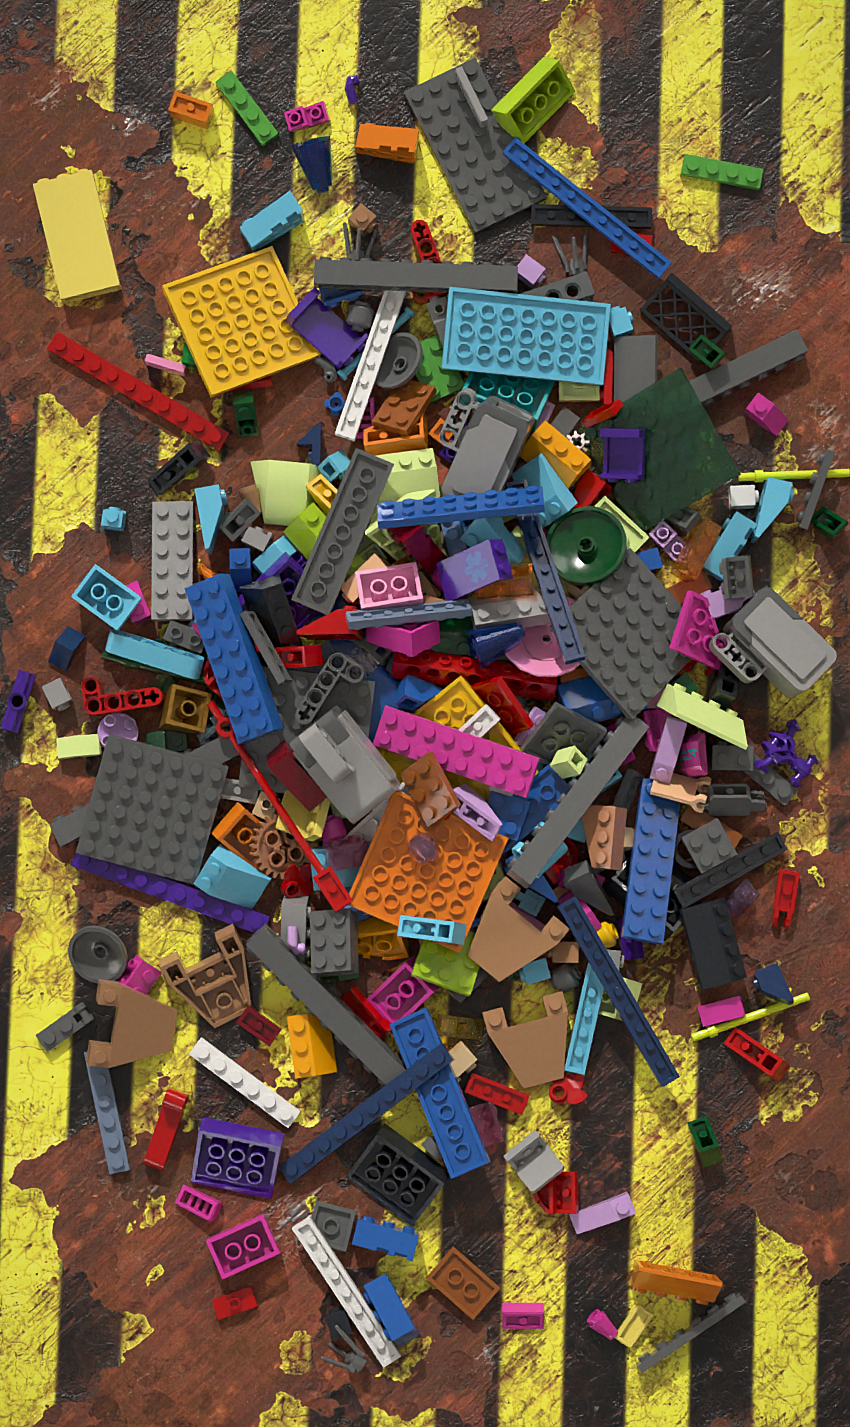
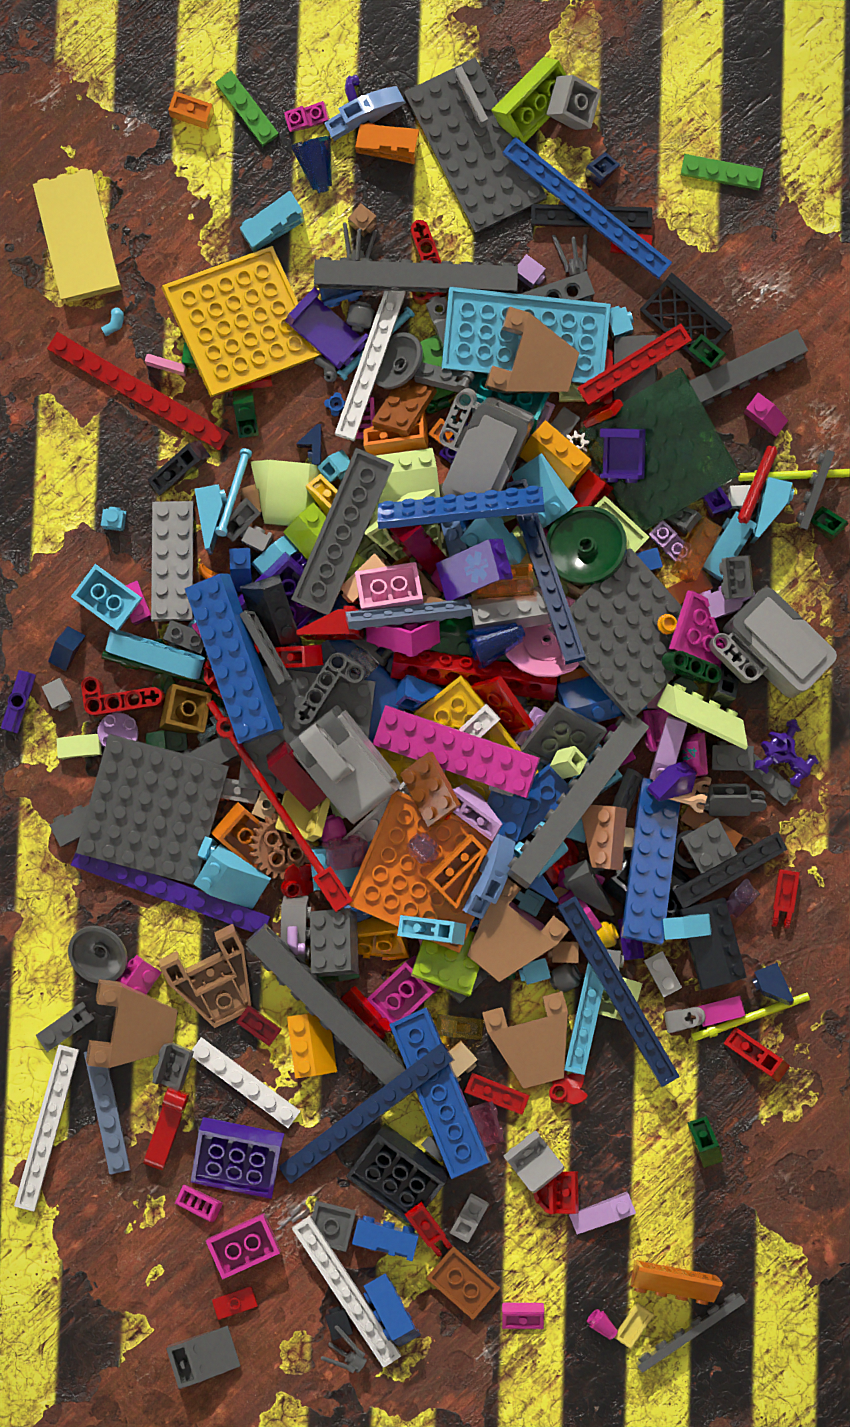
none -> white plate [14,1044,79,1212]
none -> medium azure arm [101,308,124,336]
none -> dark grey bracket [152,1043,194,1091]
none -> dark grey slope [166,1326,241,1389]
none -> medium azure plate [198,836,217,861]
none -> medium azure bar [215,448,252,536]
none -> medium blue slope [324,86,406,141]
none -> red hinge [405,1202,452,1257]
none -> dark grey plate [414,362,475,393]
none -> dark green arm [425,397,450,414]
none -> orange wedge [426,834,487,909]
none -> light grey slope [450,1193,489,1243]
none -> medium blue slope [463,834,515,919]
none -> medium nougat wedge [484,307,579,394]
none -> light grey brick [547,75,601,130]
none -> red plate [577,324,692,406]
none -> dark blue slope [585,152,620,188]
none -> white plate [644,951,682,997]
none -> dark purple slope [647,761,697,801]
none -> light orange plate [657,614,677,635]
none -> dark green beam [662,651,722,684]
none -> medium azure slope [663,914,711,940]
none -> light grey piece [663,1007,706,1033]
none -> dark purple slope [699,482,732,519]
none -> red axle [737,446,778,524]

